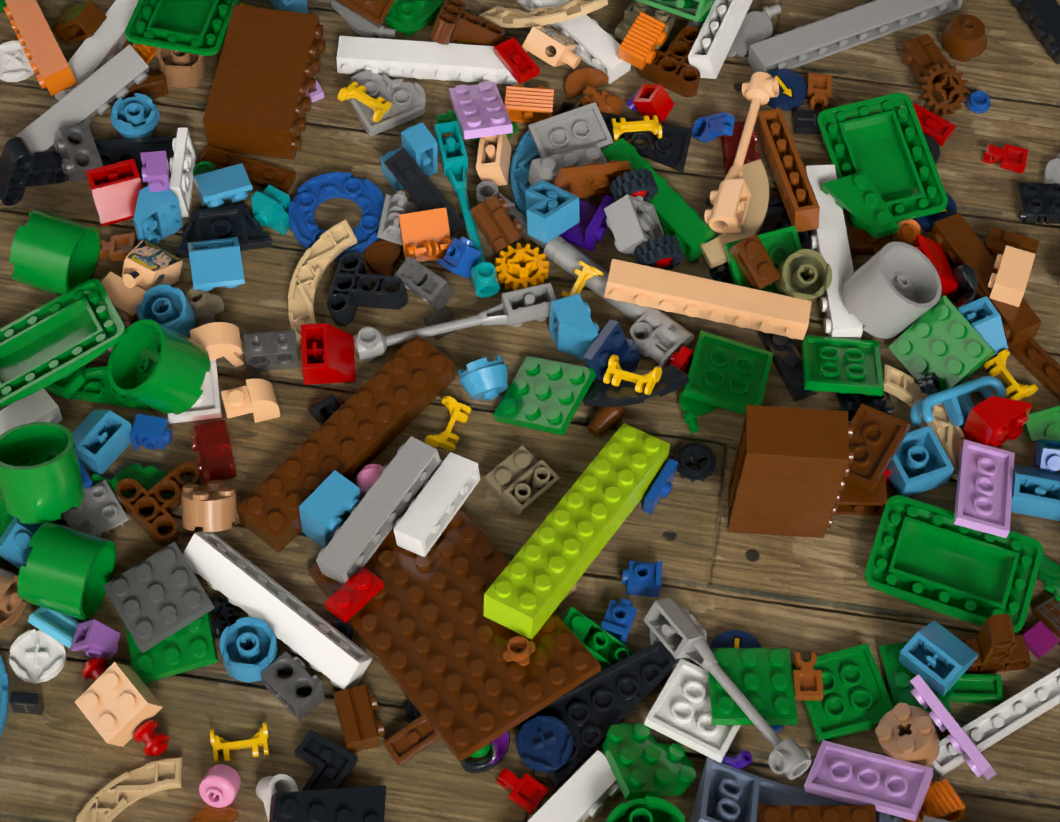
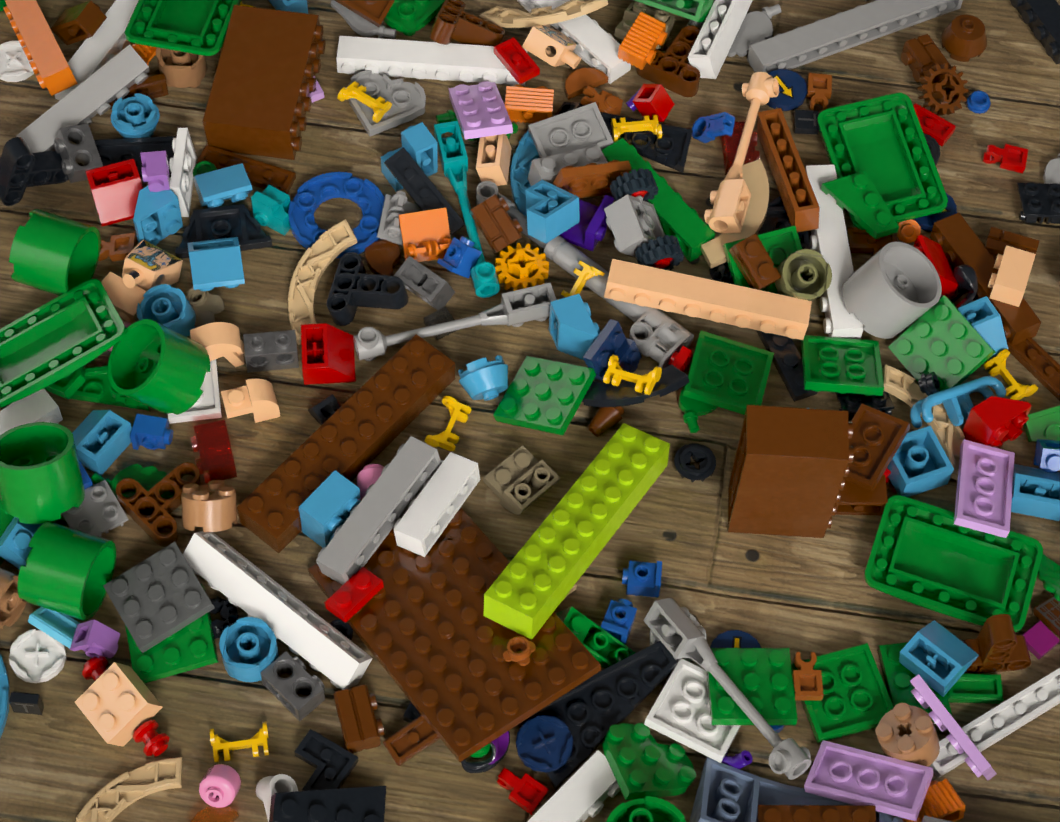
blue plate [643,458,678,515] -> none

